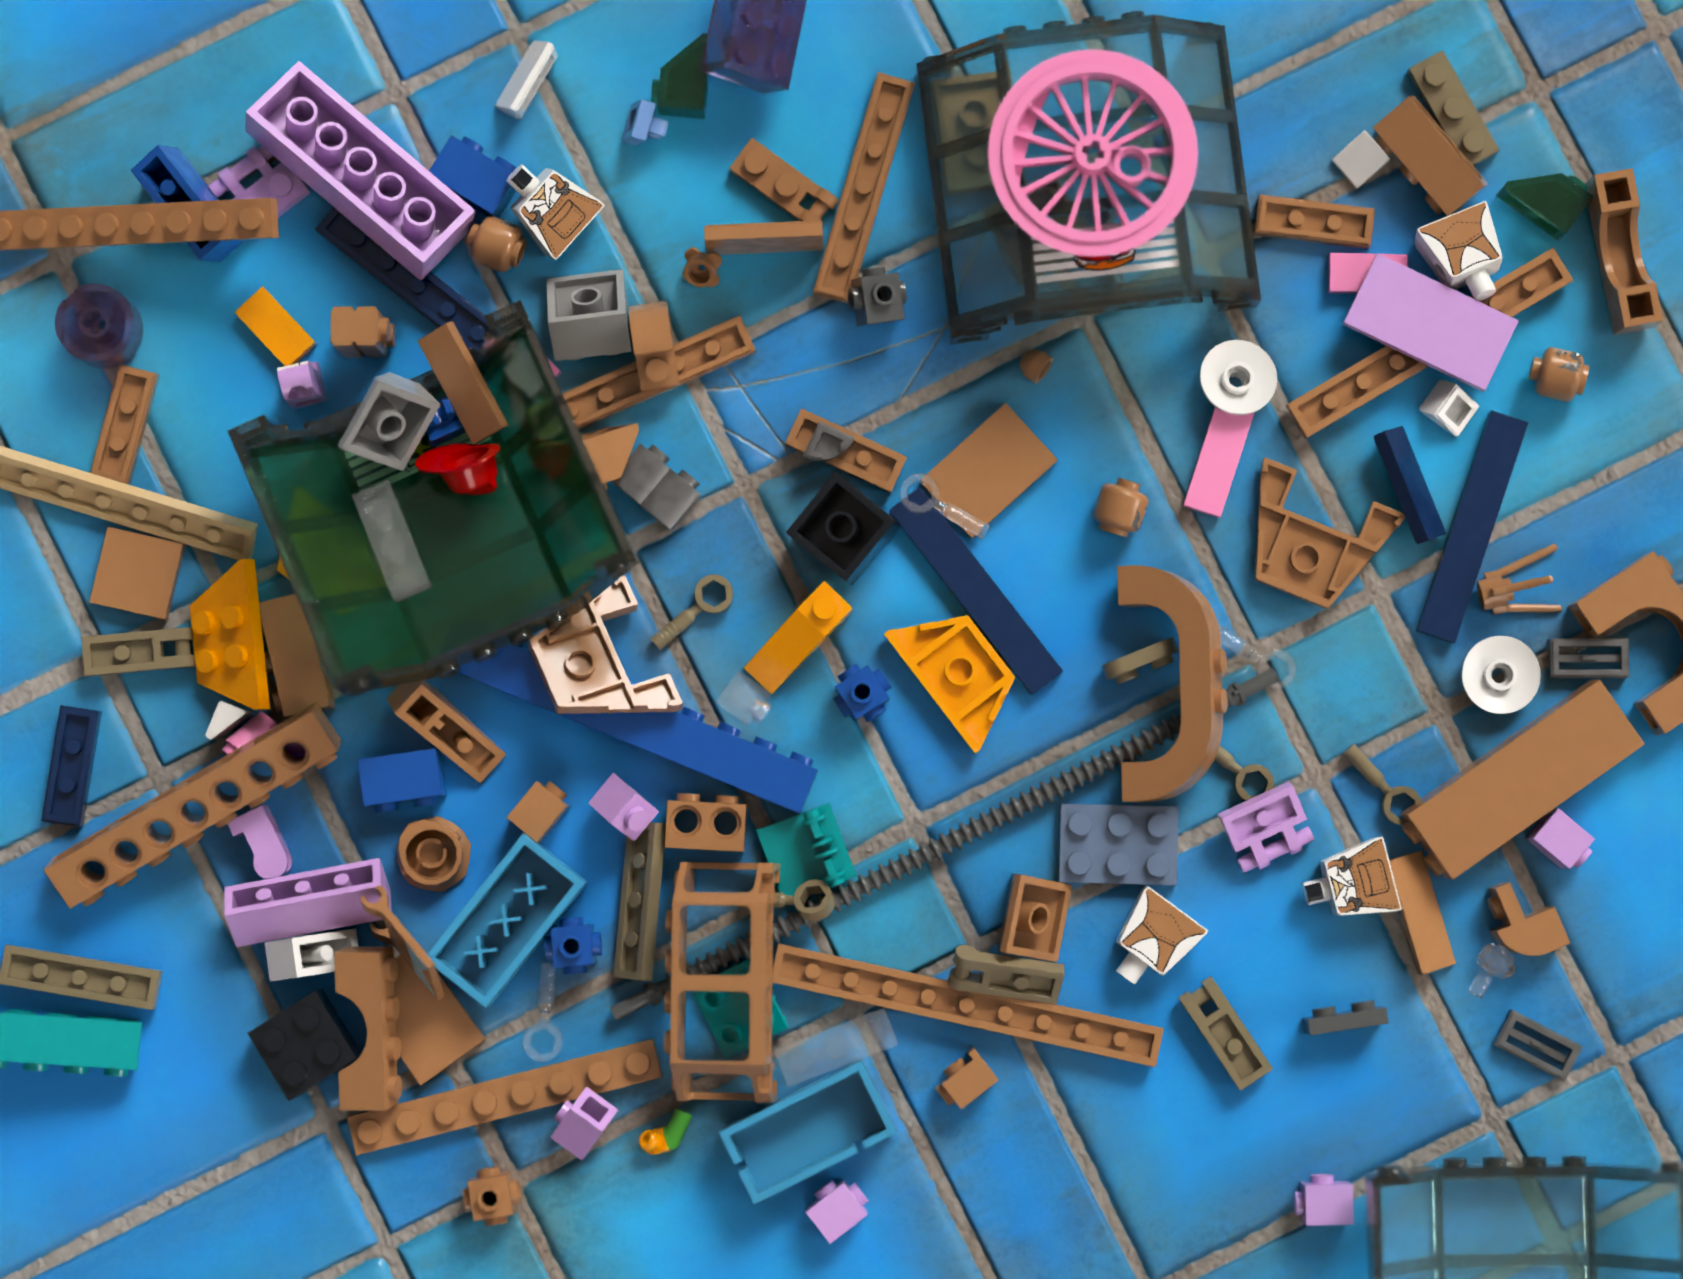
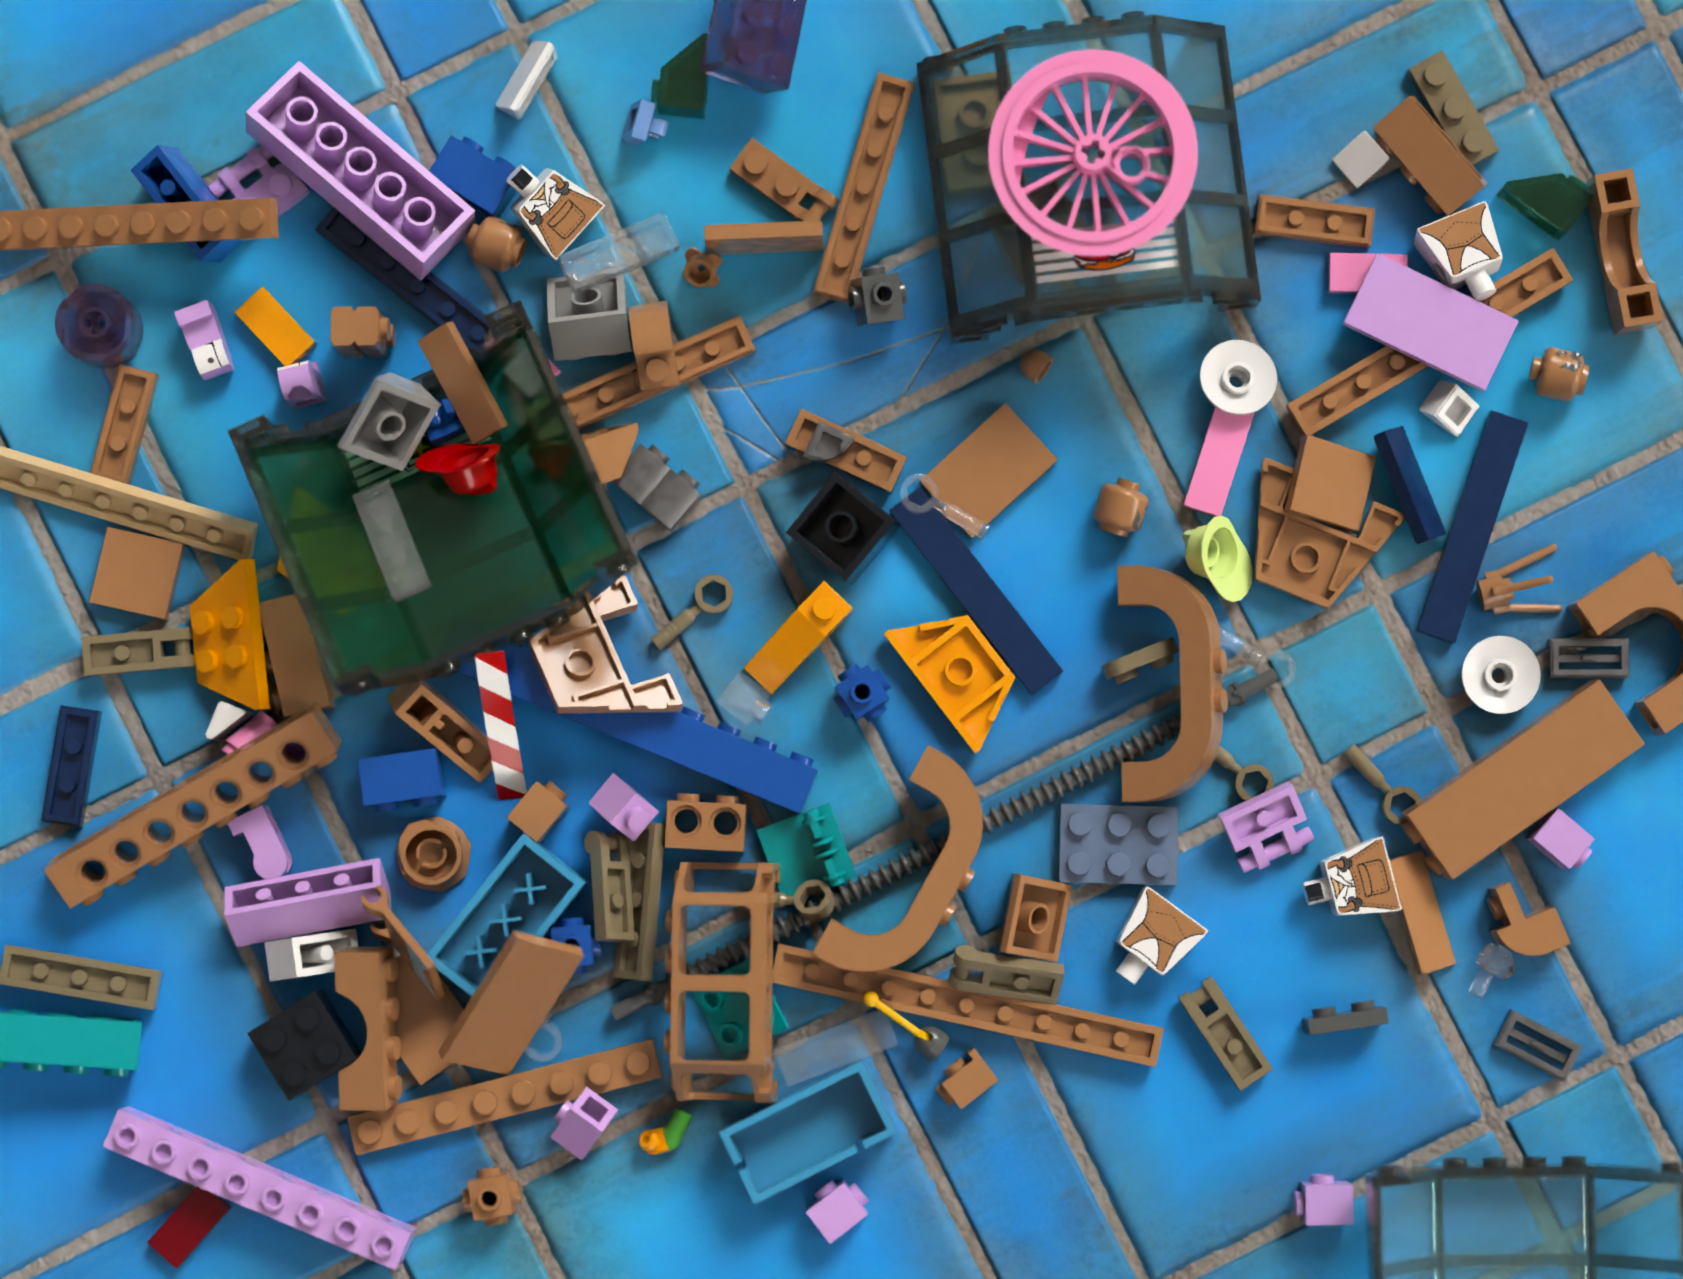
none -> lavender brick [102,1106,417,1270]
none -> dark red tile [147,1186,232,1269]
none -> lavender leg [174,300,234,381]
none -> medium nougat tile [438,930,584,1075]
none -> sticker [475,651,527,800]
none -> clear plate [558,212,680,295]
none -> dark tan plate [584,831,635,943]
none -> medium nougat arch [812,745,983,972]
none -> hinge [863,991,949,1061]
none -> yellowish green piece [1182,515,1253,602]
none -> medium nougat tile [1284,435,1376,532]

